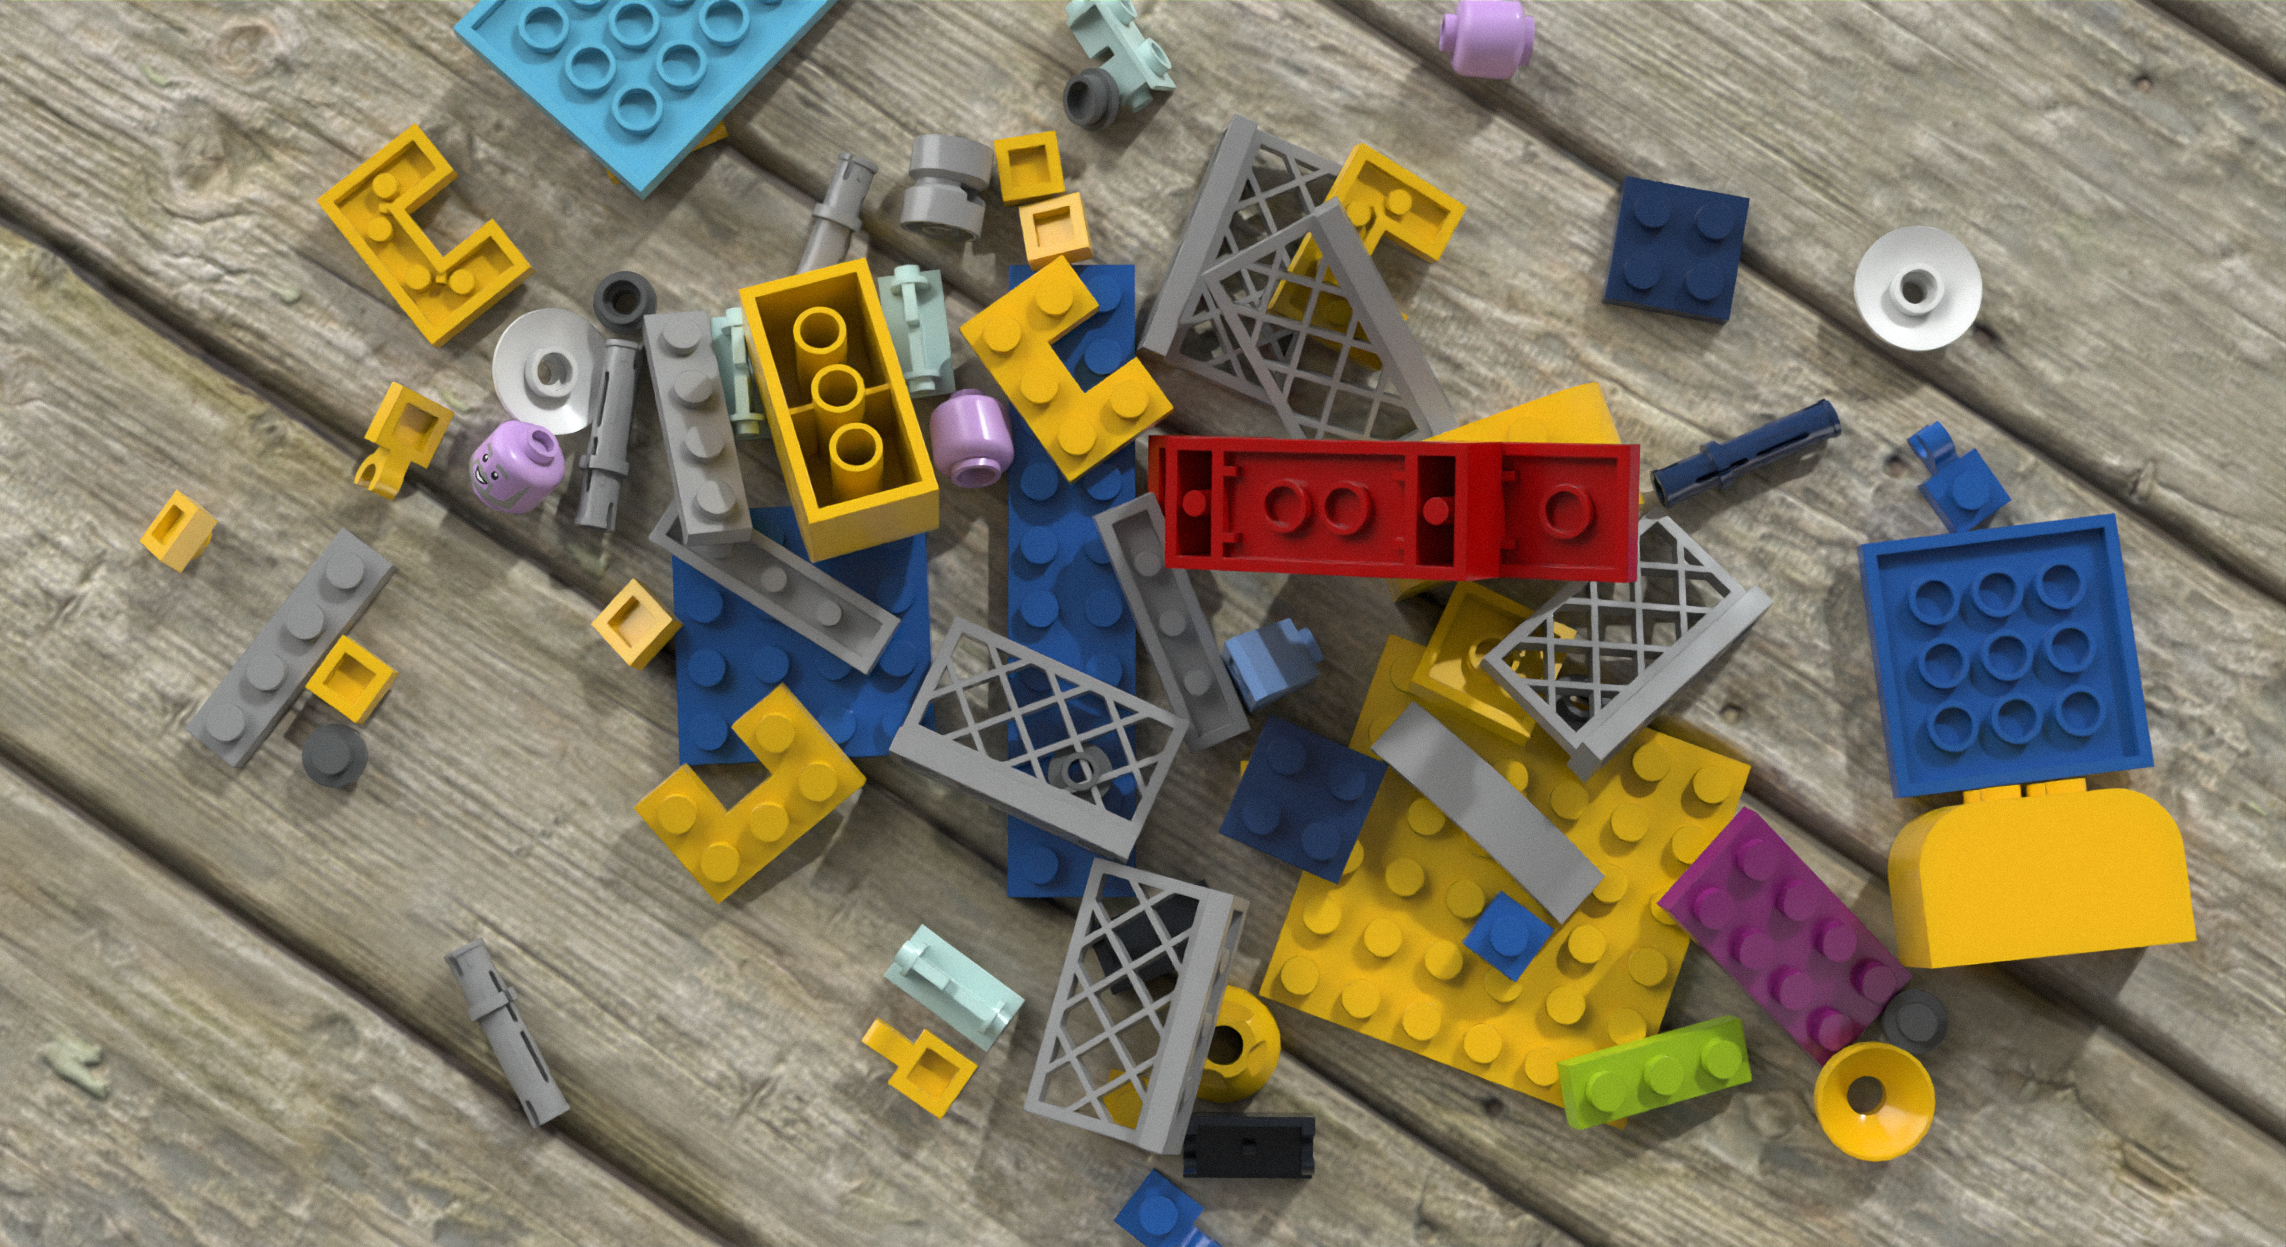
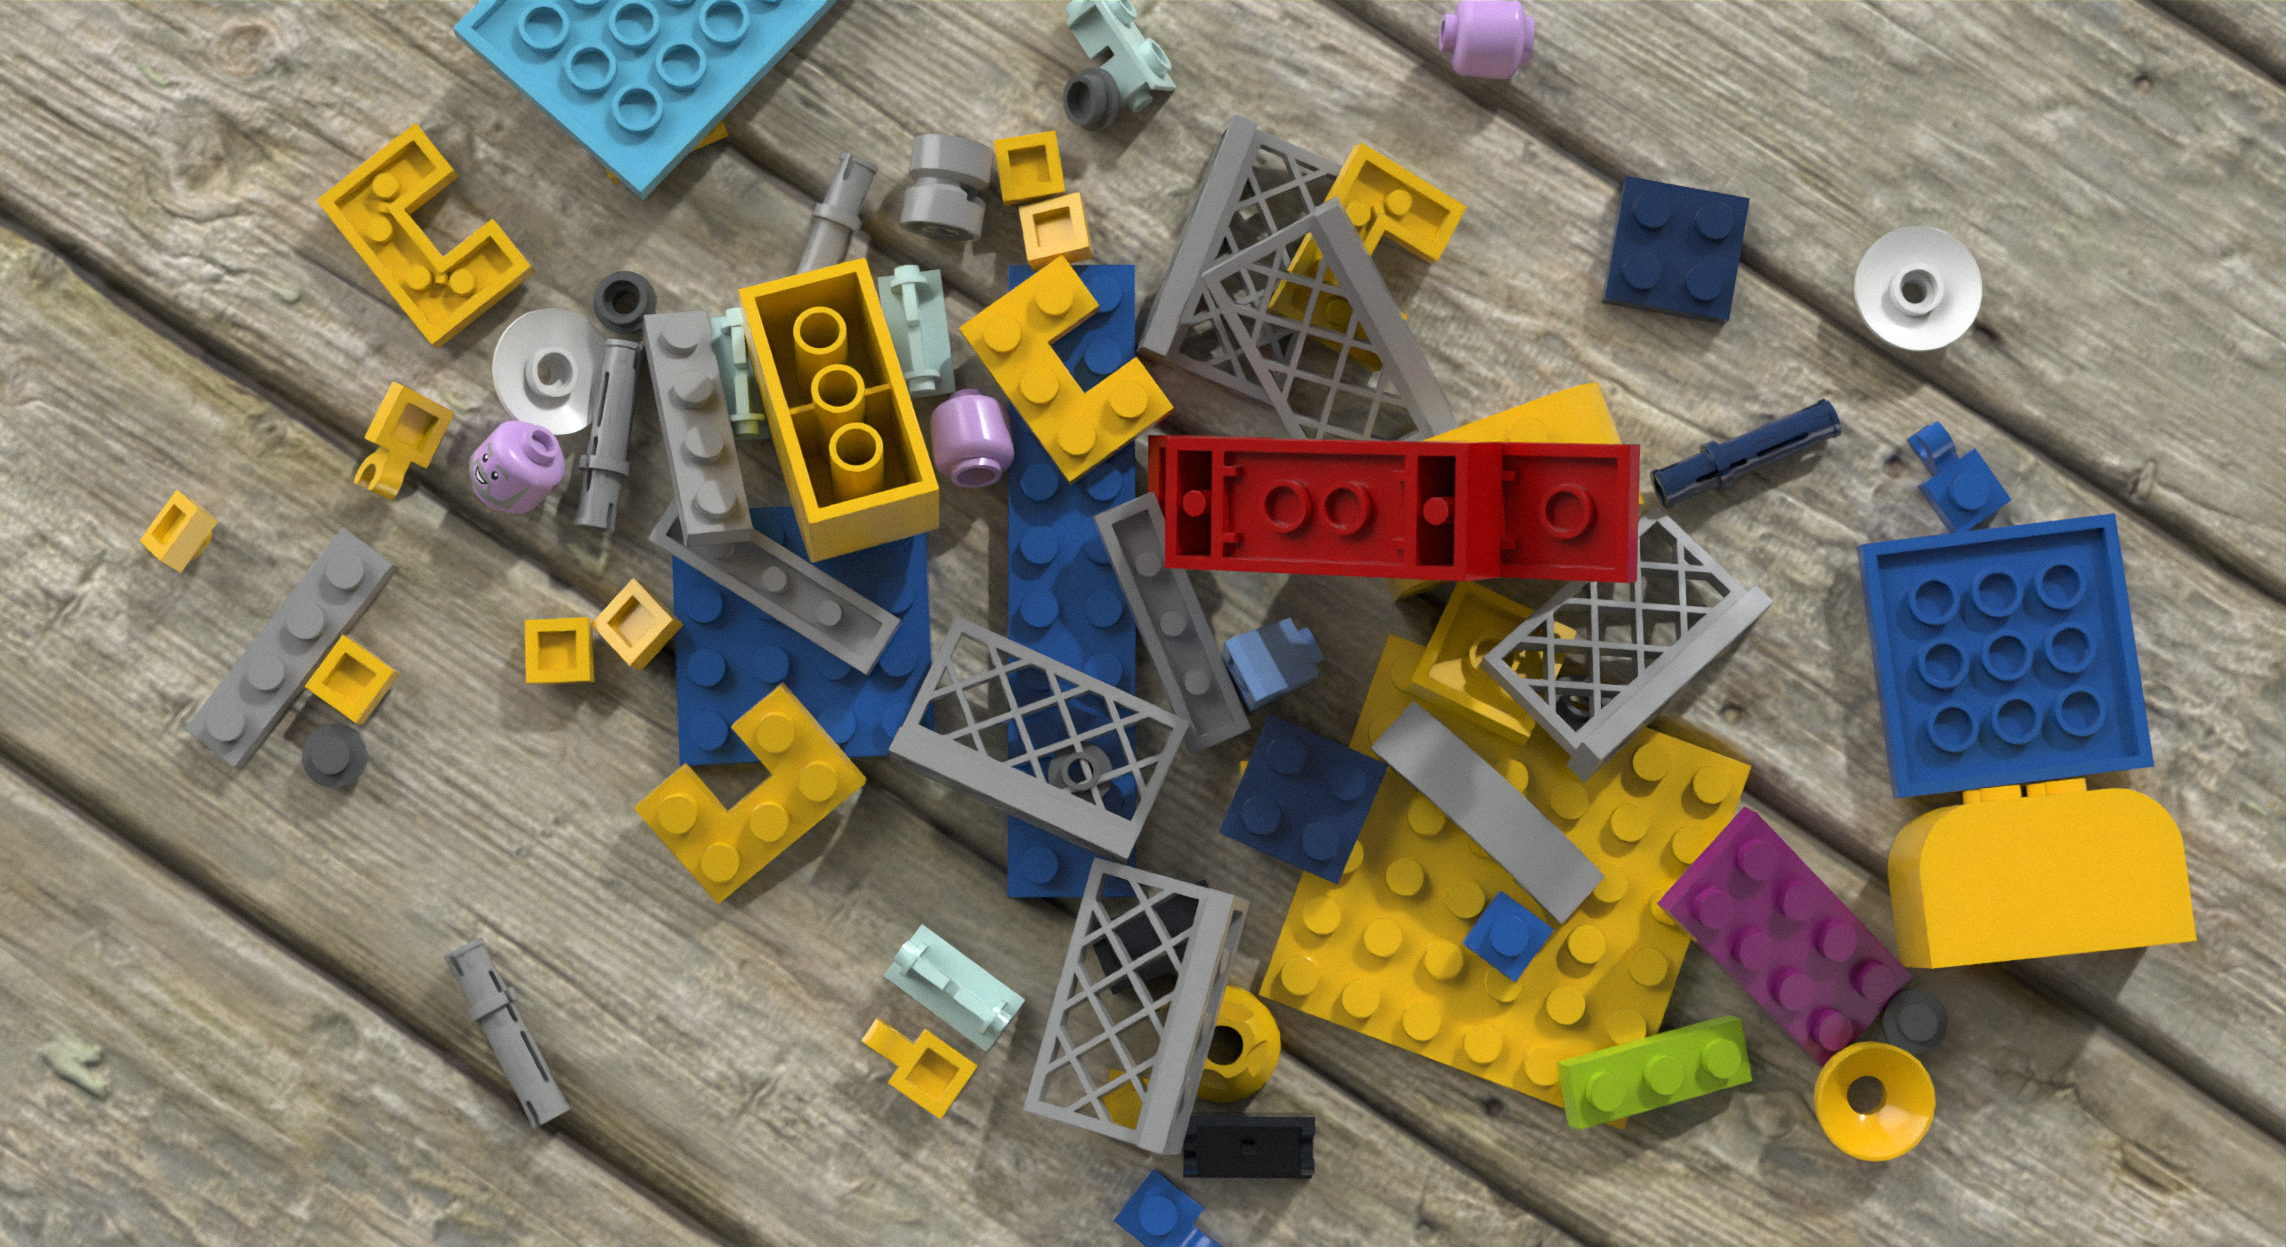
none -> yellow plate [524,617,595,685]

